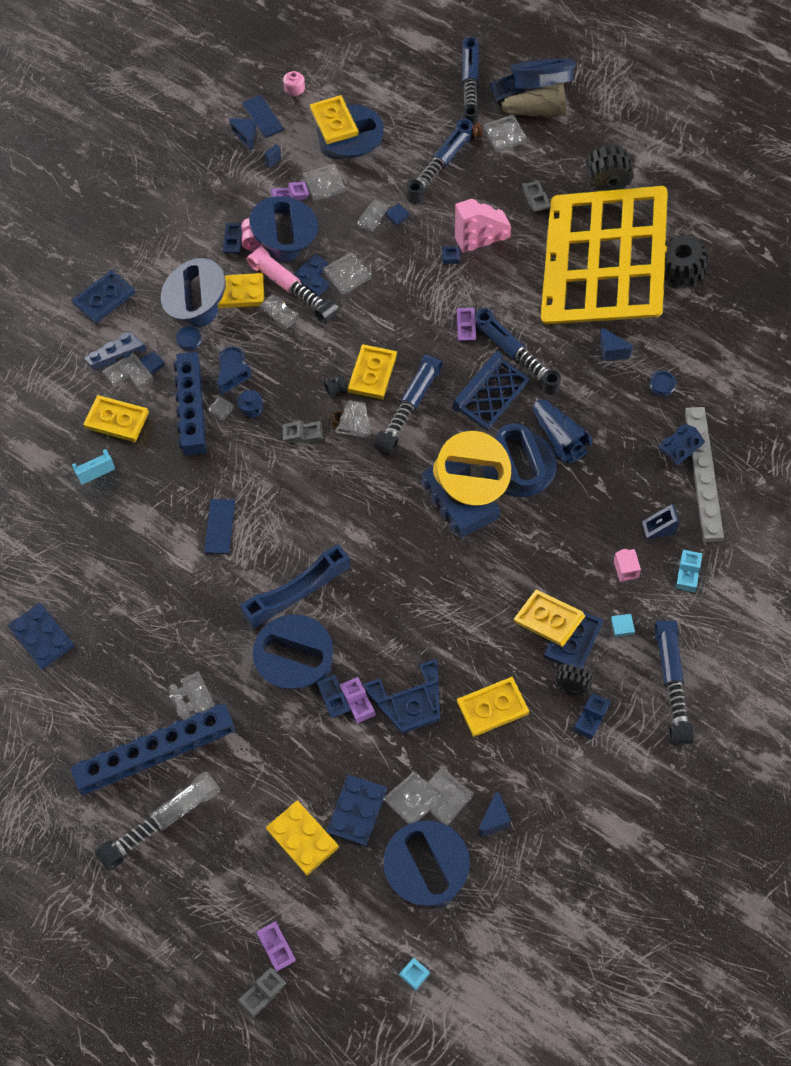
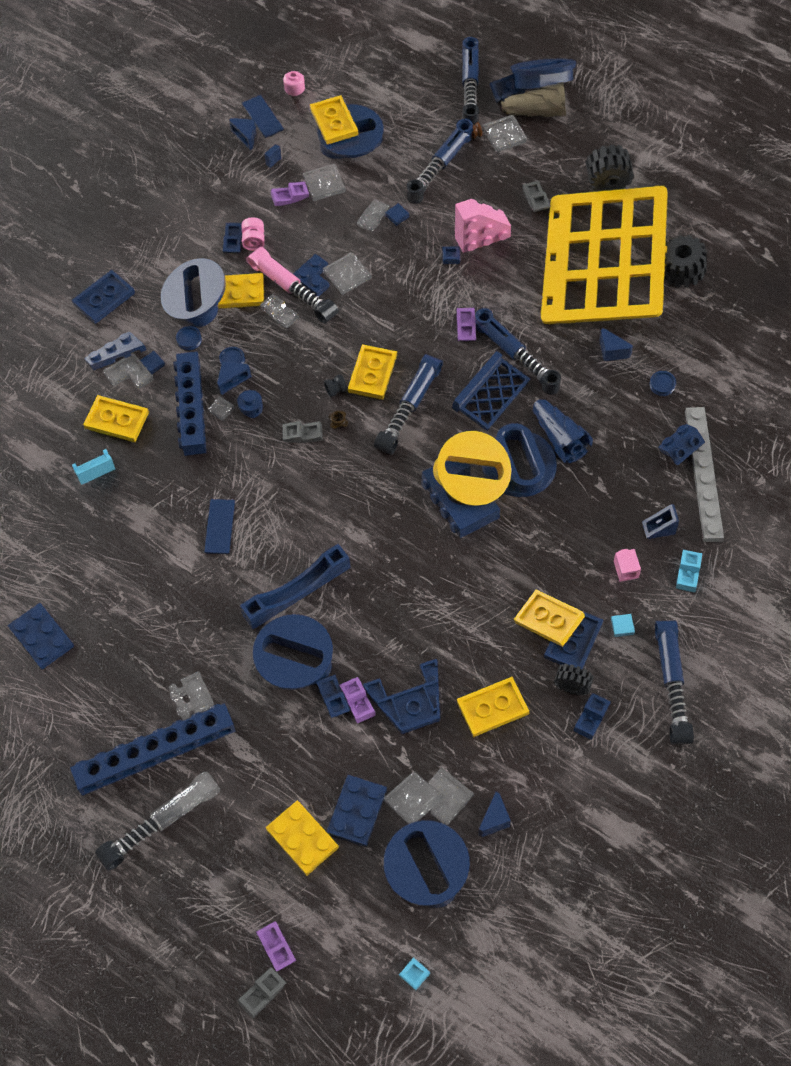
dark blue piece [249,196,318,262] -> none
clear wing [336,400,371,437] -> none

